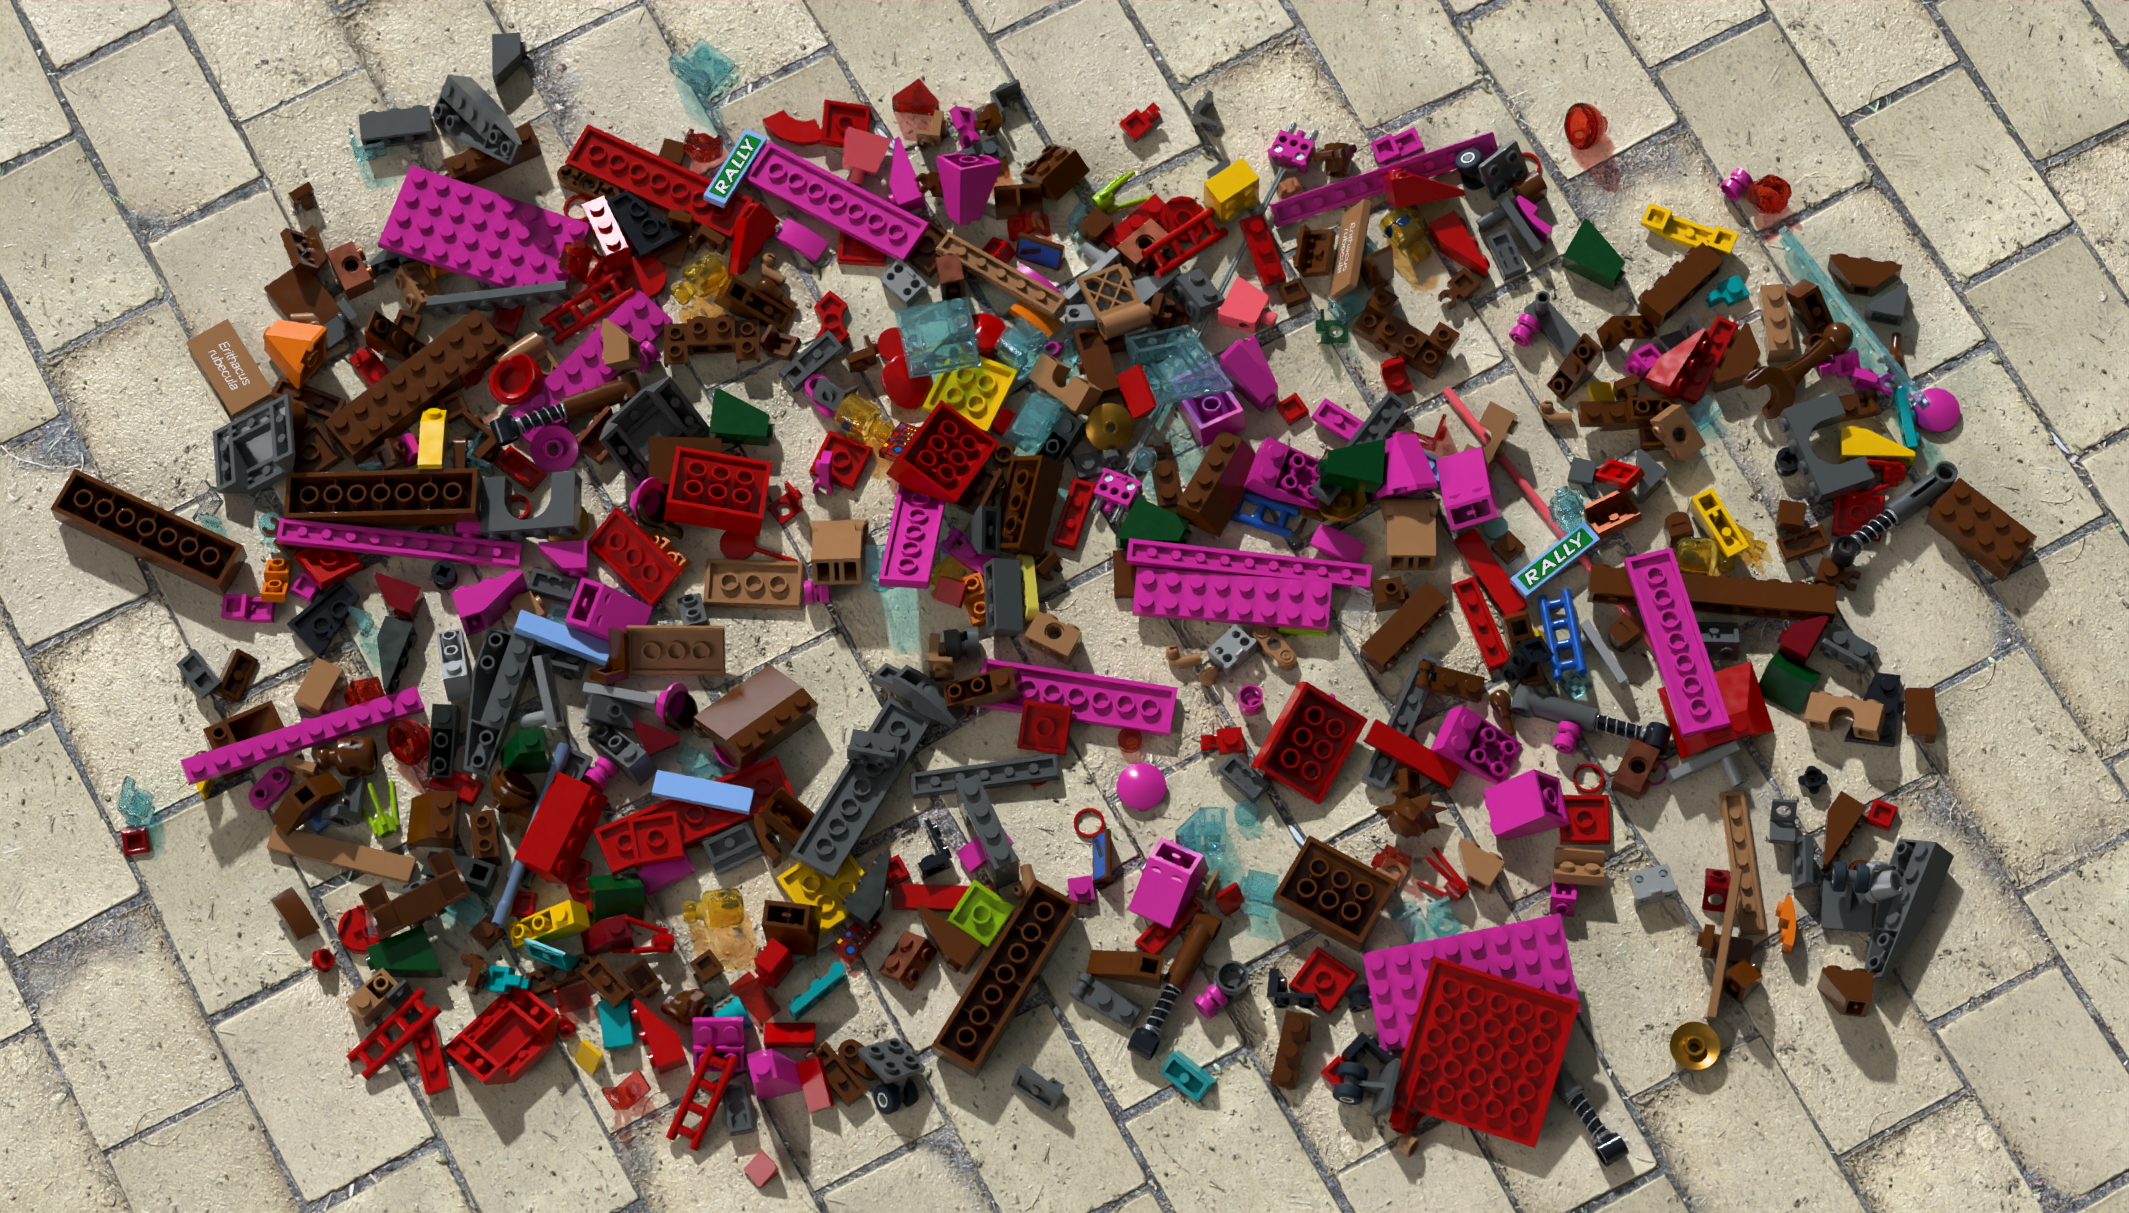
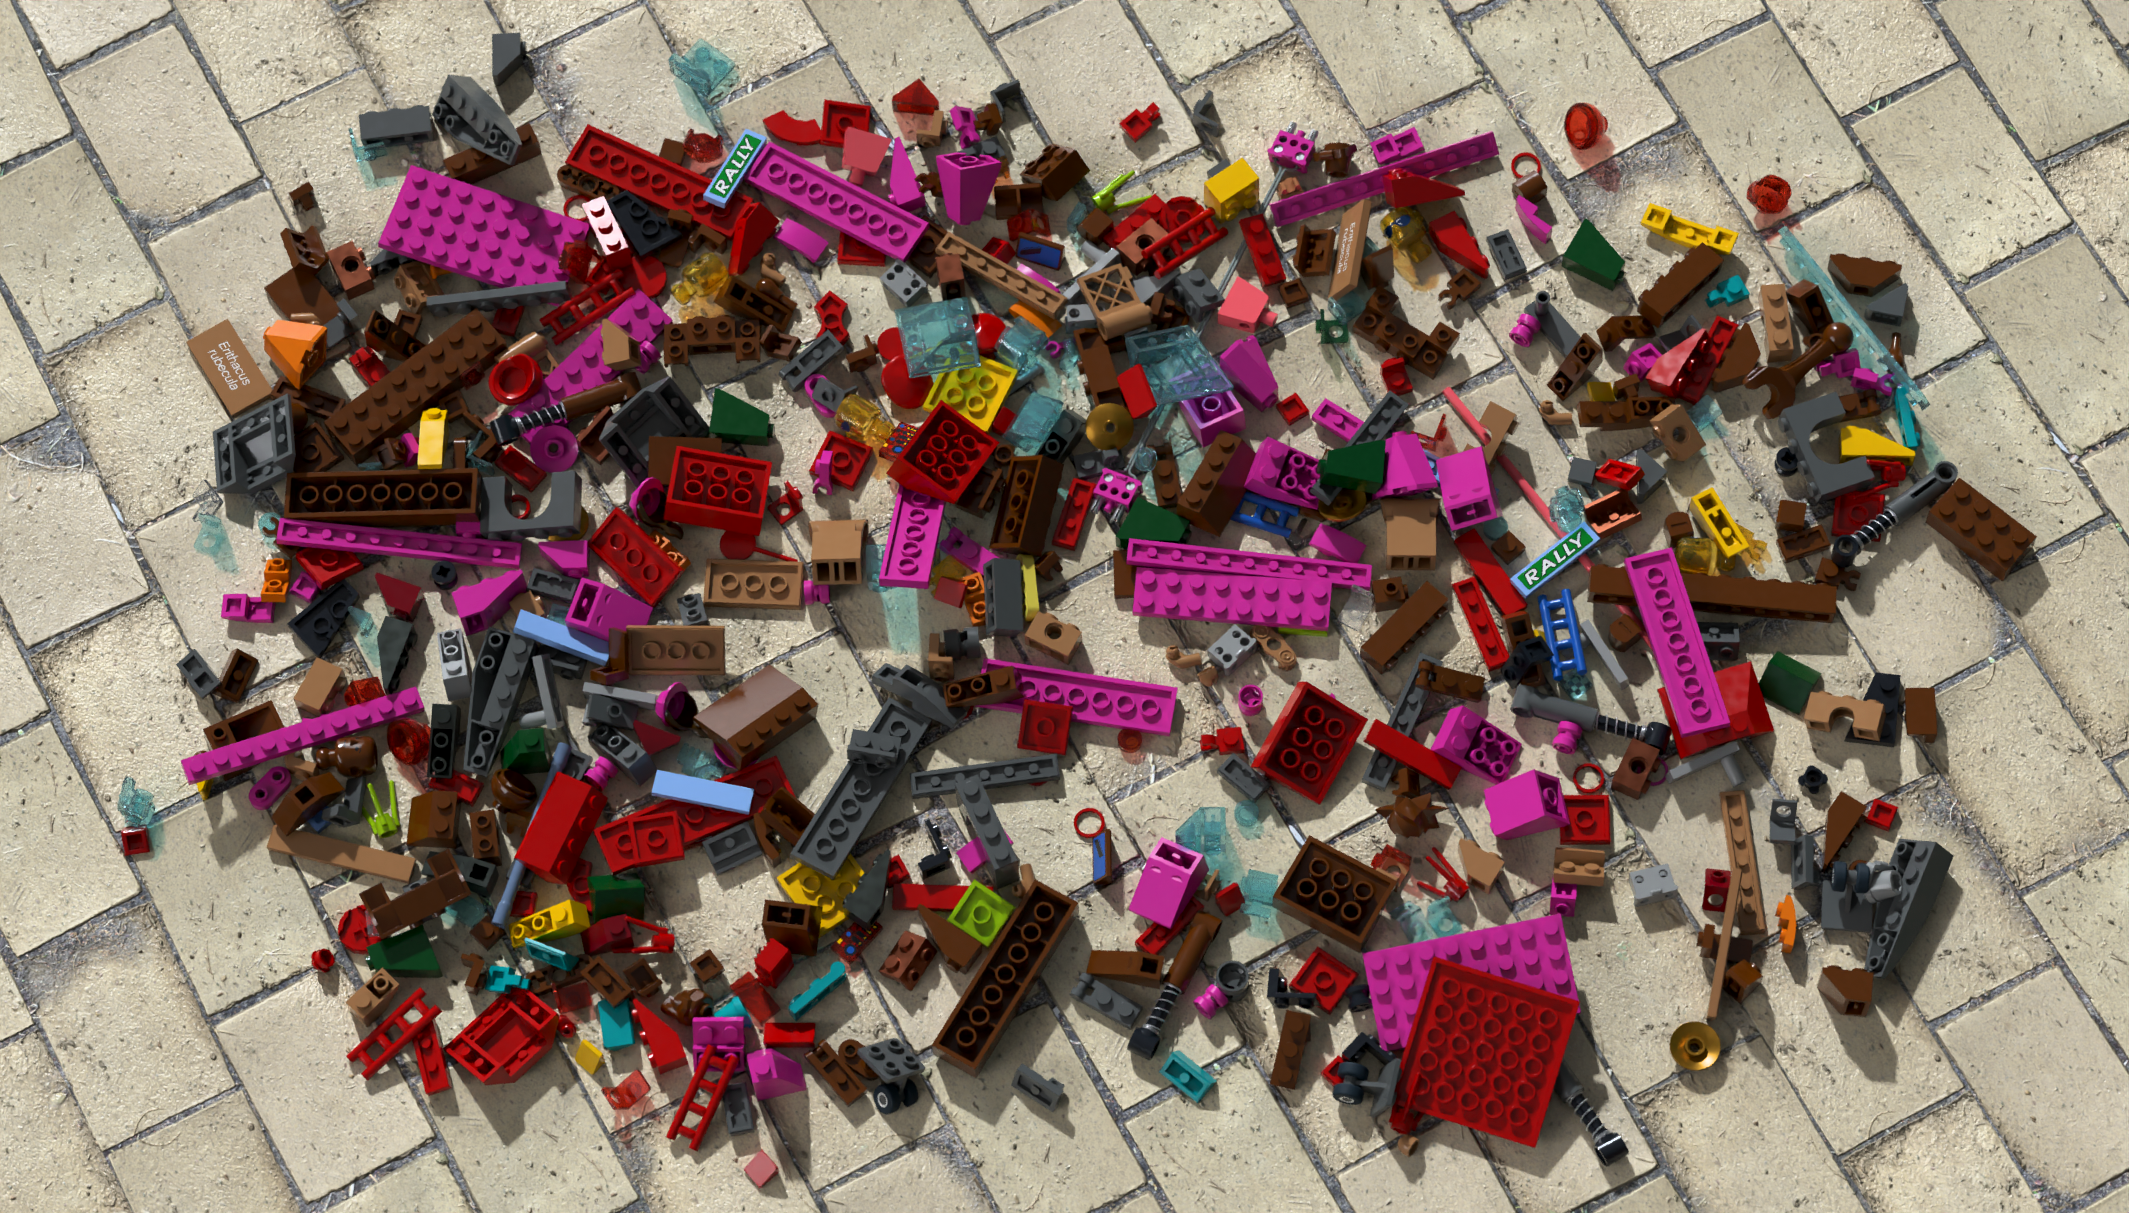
reddish brown brick [51,469,248,596] -> none
reddish brown slope [270,887,320,941] -> none
dark grey bracket [386,979,430,1024] -> none
dark pink slope [637,849,695,895] -> none
clear yellow piece [683,888,744,930] -> none
red tile [796,1056,834,1112] -> none
dark grey slope [963,505,1001,556] -> none
medium nougat arch [1028,353,1103,416] -> none
dark pink plate [1067,875,1095,904] -> none
dark pink dish [1117,763,1166,812] -> none
dark grey plate [1455,139,1529,201] -> none
dark grey piece [1476,193,1545,260] -> none
reddish brown piece [1489,689,1516,736] -> none
reddish brown tile [1639,425,1665,451] -> none
dark pink wheel [1720,168,1754,201] -> none
dark red slope [1777,615,1829,665] -> none
dark grey bracket [1819,624,1878,674] -> none
dark pink dish [1912,388,1960,432] -> none

